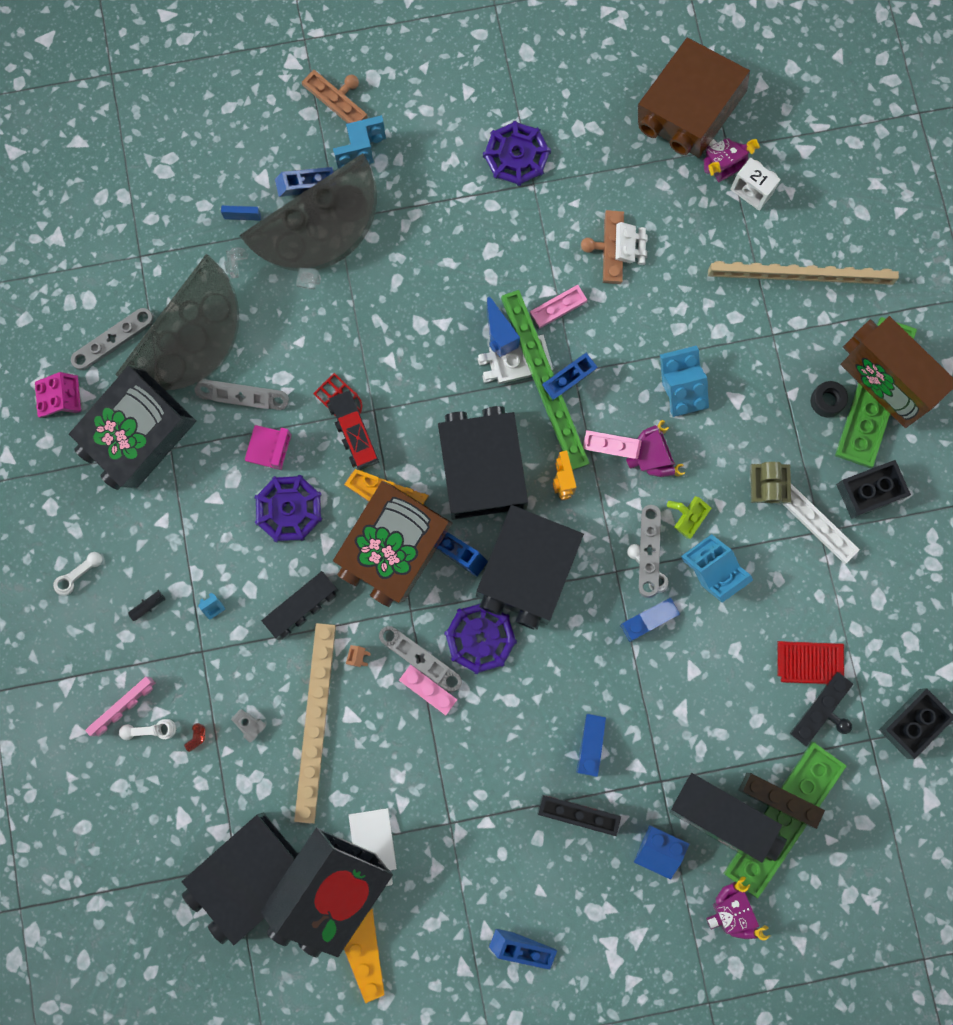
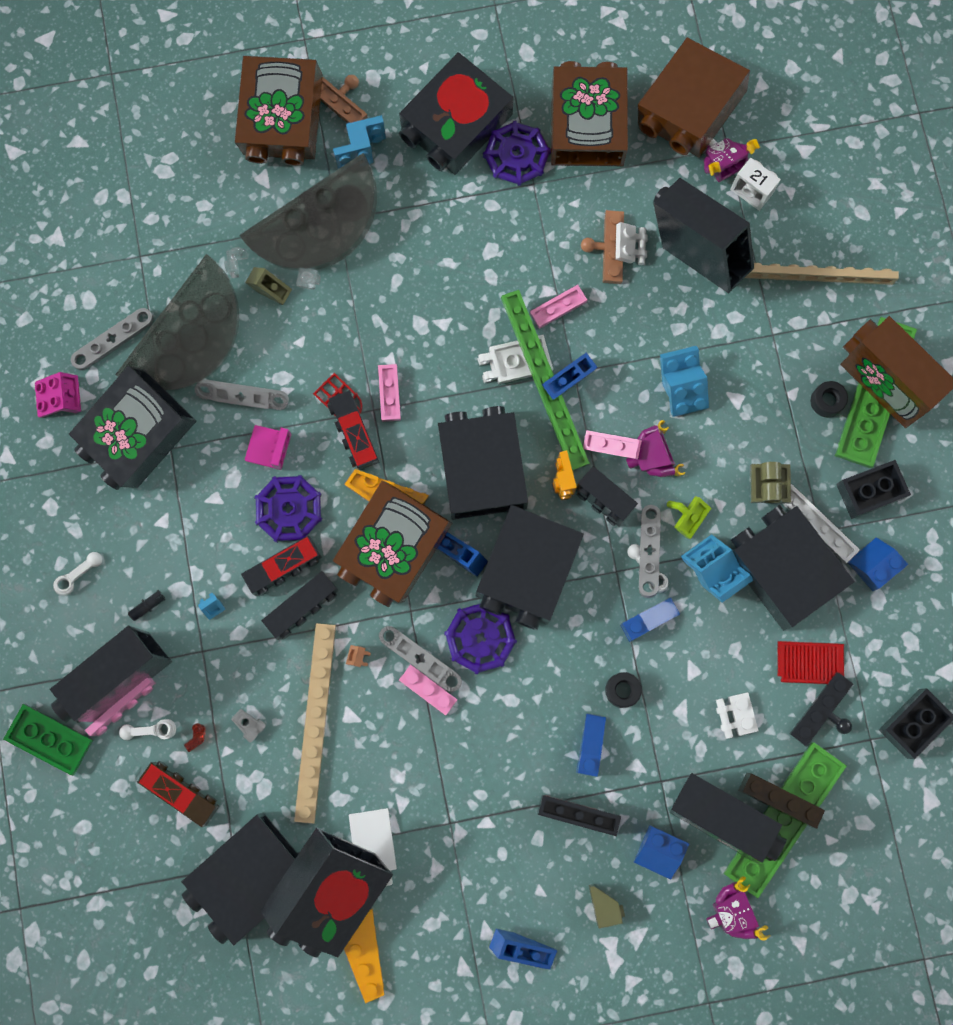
blue tile [221,205,261,221] -> none
blue slope [275,167,337,197] -> none
blue slope [486,297,520,357] -> none
none -> green plate [3,704,93,776]
none -> black brick [49,625,172,723]
none -> dark brown brick [137,761,219,827]
none -> brick [235,56,323,166]
none -> black brick [241,535,322,596]
none -> olive slope [245,267,292,305]
none -> bright pink plate [378,364,401,422]
none -> black brick [399,52,514,175]
none -> brick [551,61,628,167]
none -> black brick [576,466,638,527]
none -> olive slope [589,884,625,929]
none -> black tyre [605,672,642,708]
none -> black brick [653,178,754,294]
none -> white plate [716,692,758,739]
none -> black brick [730,505,855,631]
none -> blue slope [847,537,908,591]

